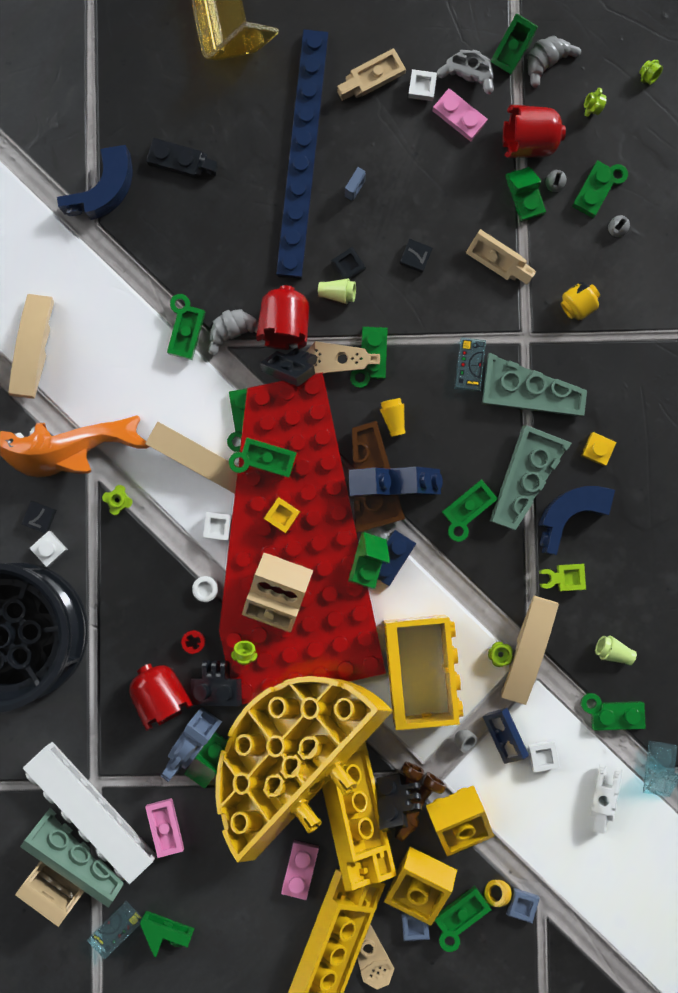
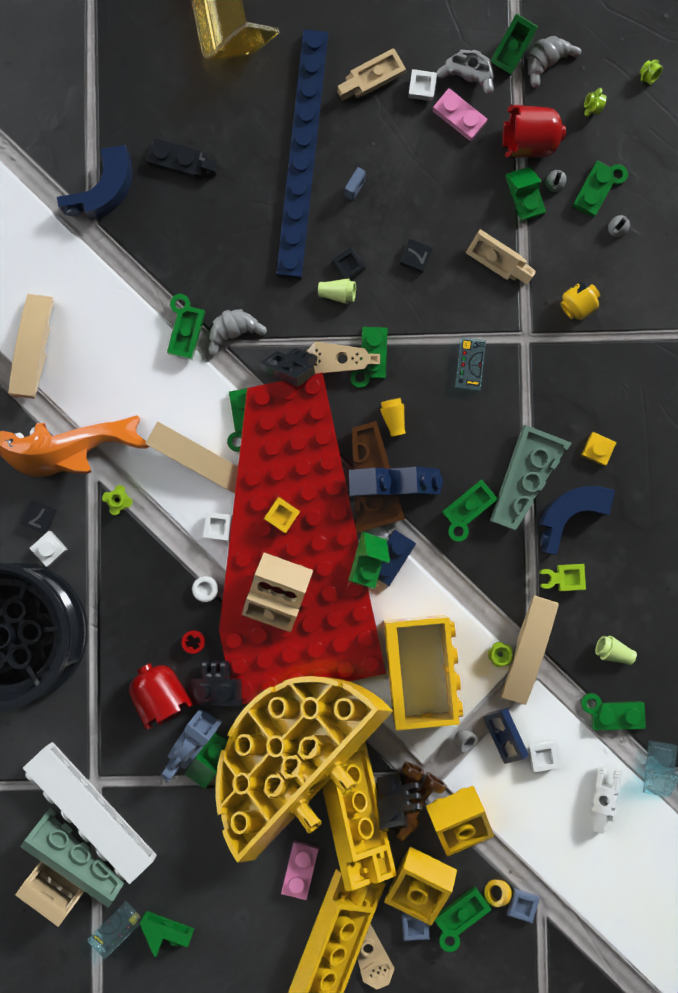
bright pink plate [145,798,184,858] -> none
green hinge [229,438,297,478] -> none
lime plate [231,641,257,665] -> none
red cylinder [256,285,309,350] -> none
sand green wing [482,353,587,417] -> none

